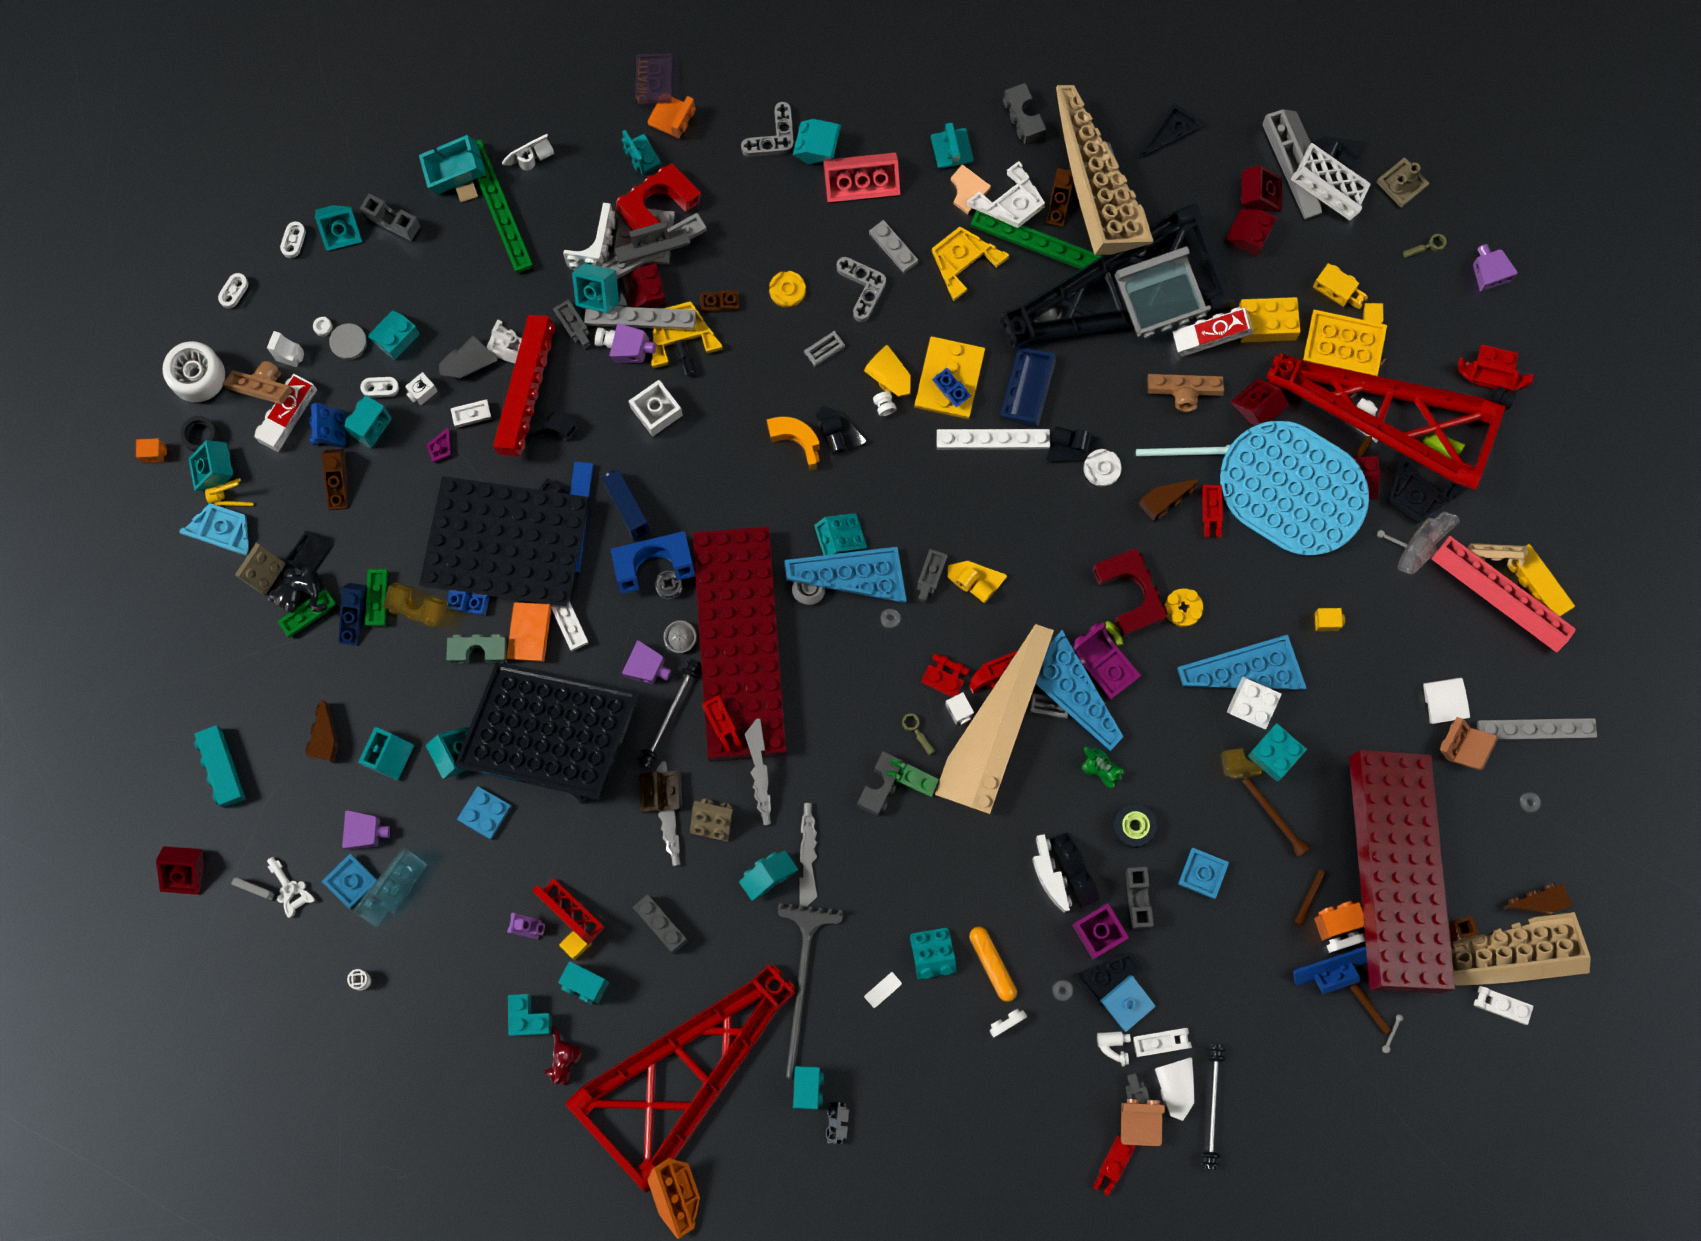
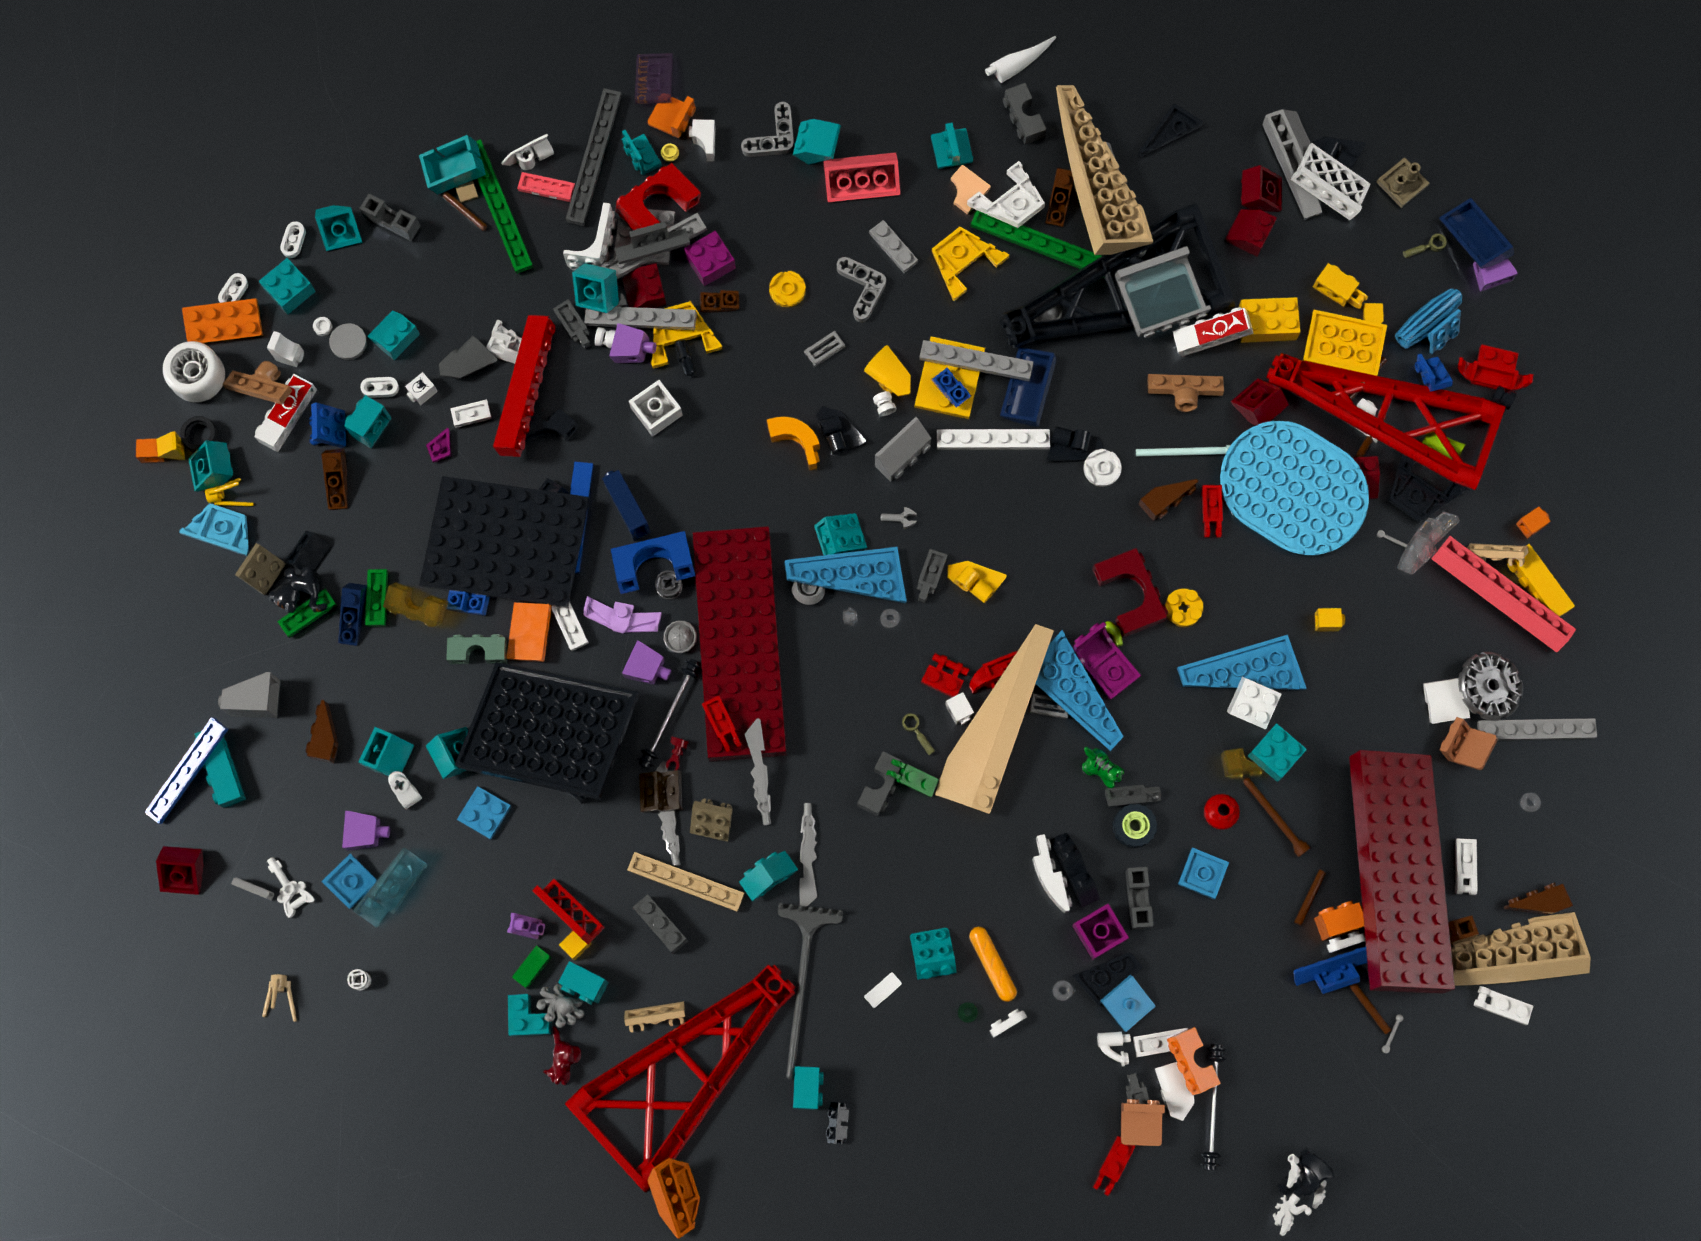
none -> tile [145,717,228,824]
none -> yellow slope [157,431,185,460]
none -> orange plate [182,298,263,343]
none -> light grey slope [218,672,280,718]
none -> teal brick [259,258,316,315]
none -> tan plant [262,974,297,1022]
none -> white piece [388,771,422,810]
none -> reddish brown bar [443,192,487,231]
none -> green slope [512,945,552,989]
none -> coral plate [517,172,575,202]
none -> light grey animal [536,984,584,1028]
none -> dark grey plate [566,88,622,226]
none -> lavender plate [584,596,662,634]
none -> tan plate [624,1001,685,1032]
none -> tan plate [627,852,745,912]
none -> light yellow plate [661,143,679,162]
none -> dark red piece [666,736,688,770]
none -> magenta brick [684,230,736,286]
none -> white arch [689,119,716,161]
none -> clear plate [843,607,857,626]
none -> light grey slope [875,417,931,482]
none -> light grey bar [880,507,917,529]
none -> light grey plate [919,340,1033,381]
none -> clear green plate [958,1002,978,1023]
none -> white piece [985,36,1056,83]
none -> dark grey hinge [1105,784,1161,806]
none -> orange arch [1167,1027,1221,1095]
none -> red piece [1204,794,1240,830]
none -> helmet [1273,1148,1335,1236]
none -> dark azure plate [1395,288,1463,354]
none -> blue bracket [1415,354,1453,392]
none -> dark blue slope [1439,198,1514,269]
none -> white plate [1455,839,1477,895]
none -> flat silver plate [1458,652,1523,720]
none -> orange brick [1516,507,1551,539]

